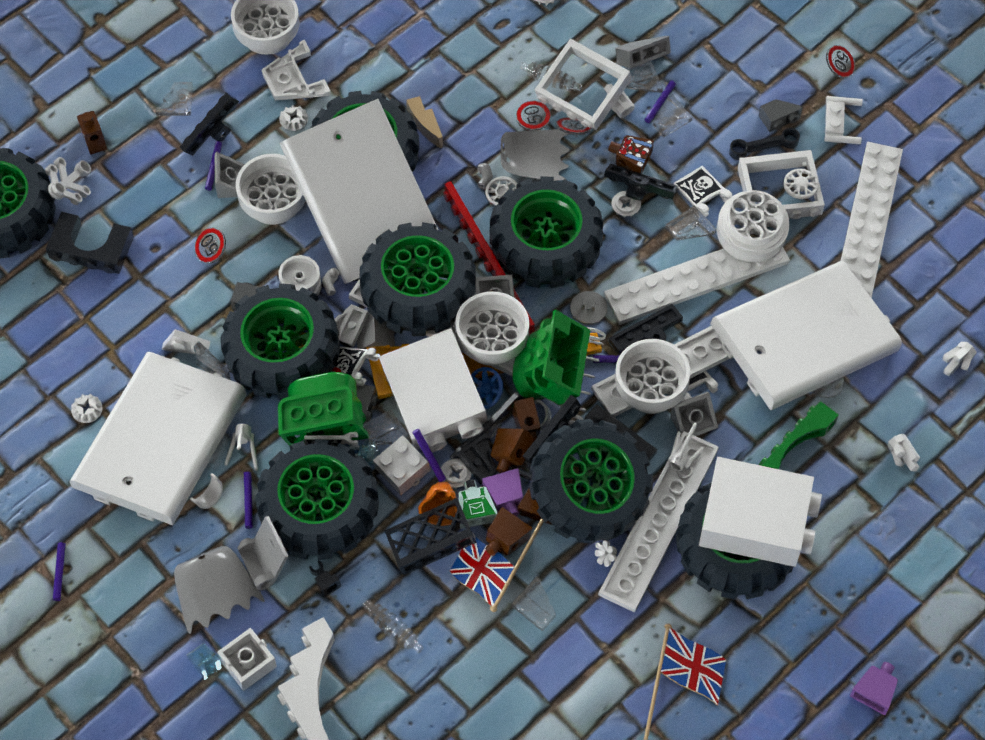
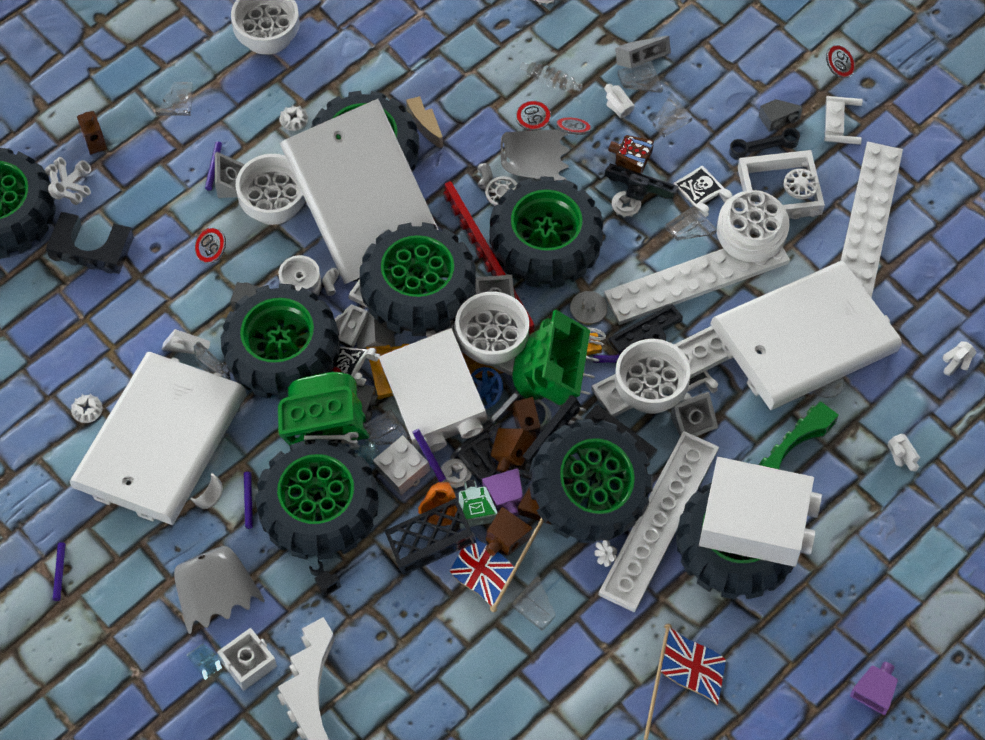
black plate [180,92,239,156] -> none
white plant [224,424,258,471] -> none
light grey door [237,516,288,590] -> none
white wing [262,40,331,100] -> none
clear piece [363,600,424,653] -> none
white window [535,38,632,130] -> none
dark purple bar [644,80,676,123] -> none
white plant [668,423,704,471] -> none

